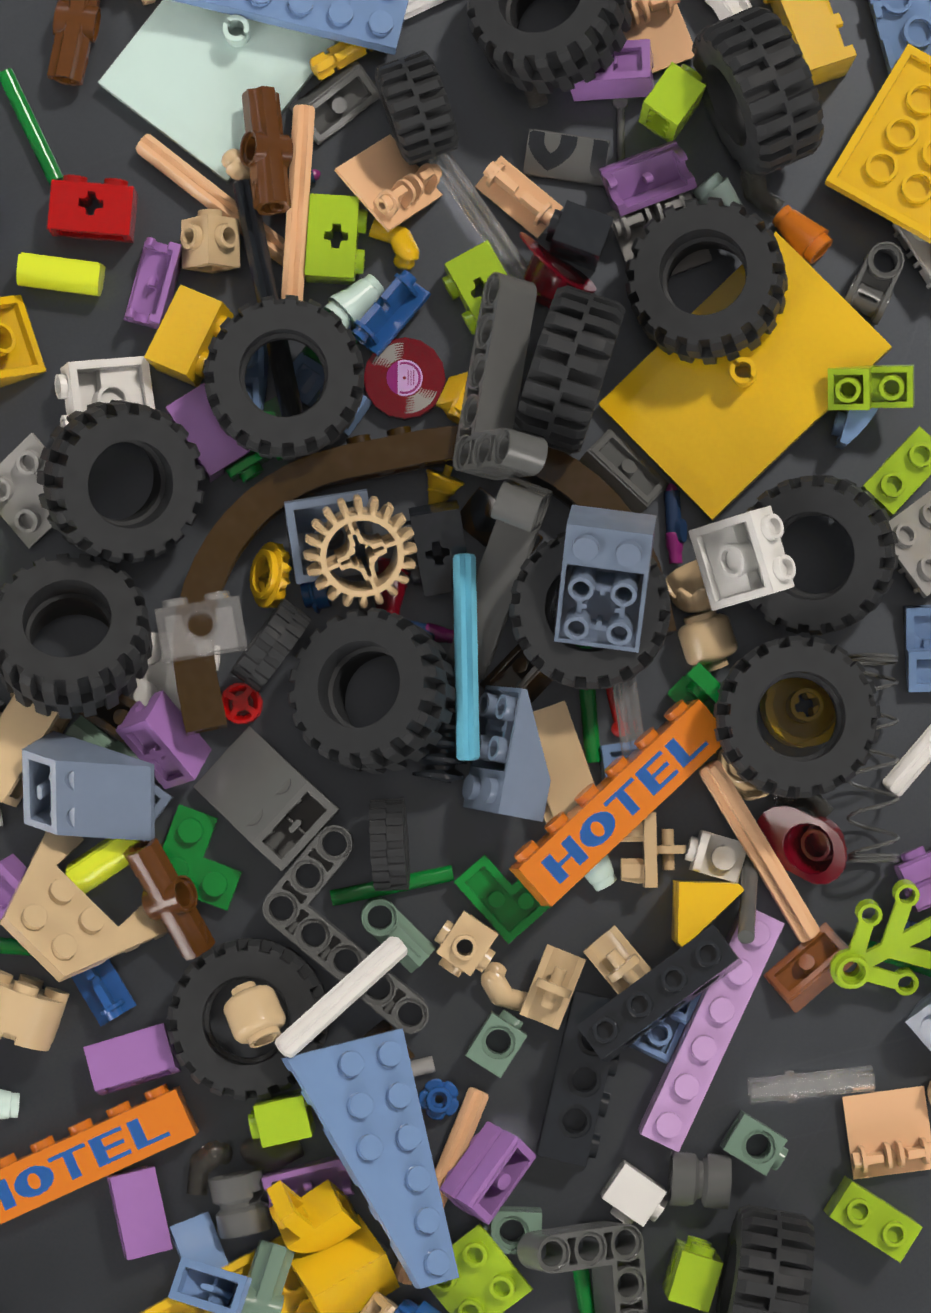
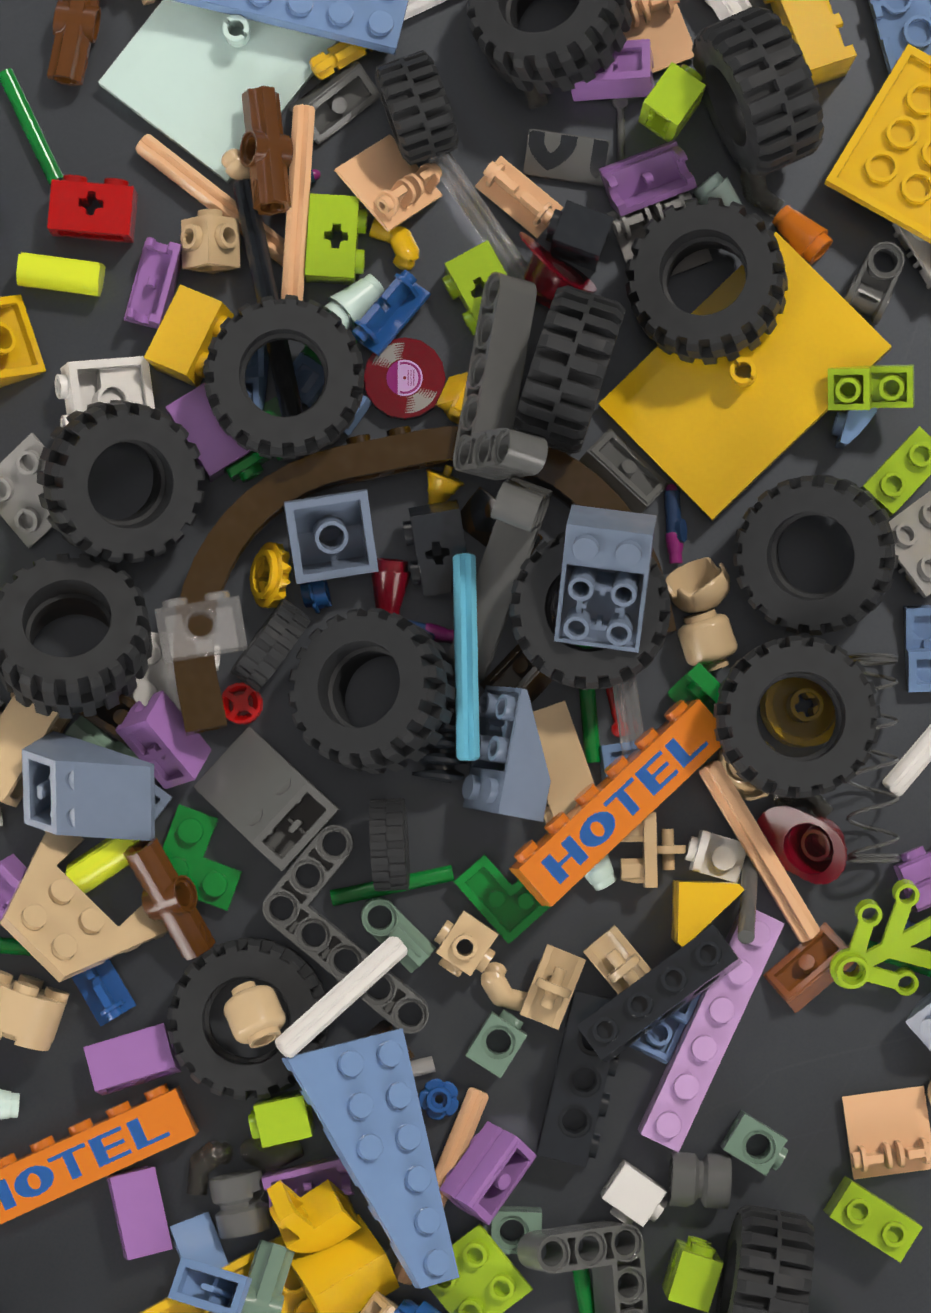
tan gear [303,495,417,608] -> none
white plate [688,506,796,611] -> none
clear pin [747,1065,875,1105] -> none

